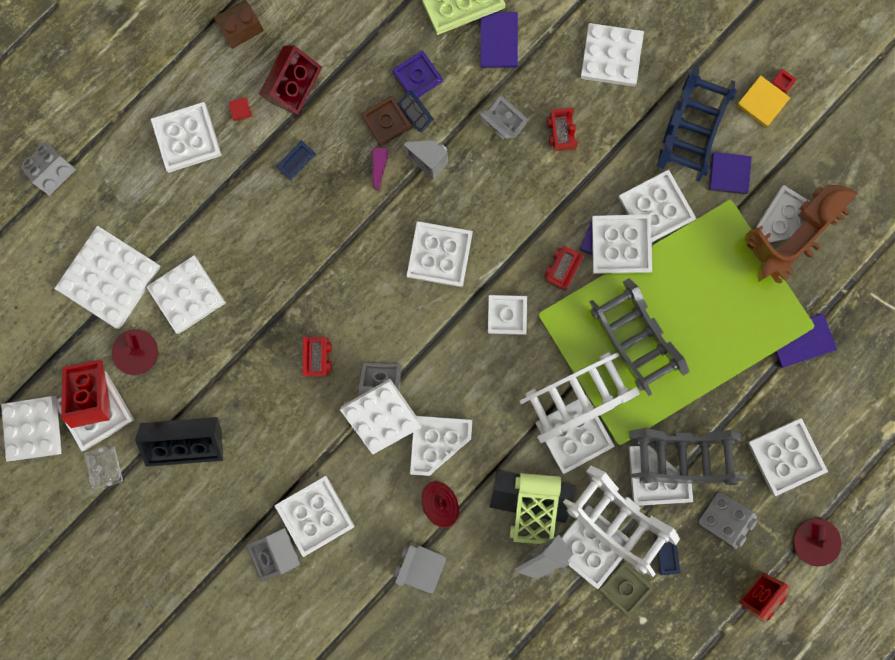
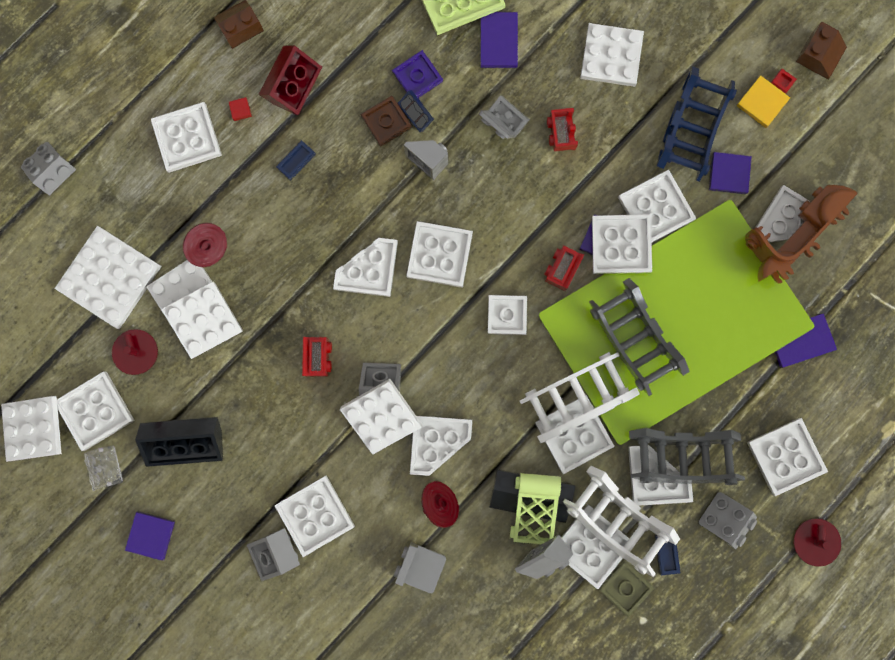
red slope [61,359,110,428] -> none
magenta slope [372,148,388,190] -> none
red slope [739,572,789,623] -> none
none -> dark purple tile [125,511,175,560]
none -> white plate [161,281,243,359]
none -> dark red shield [183,223,227,267]
none -> white plate [333,238,398,297]
none -> reddish brown slope [796,22,847,79]

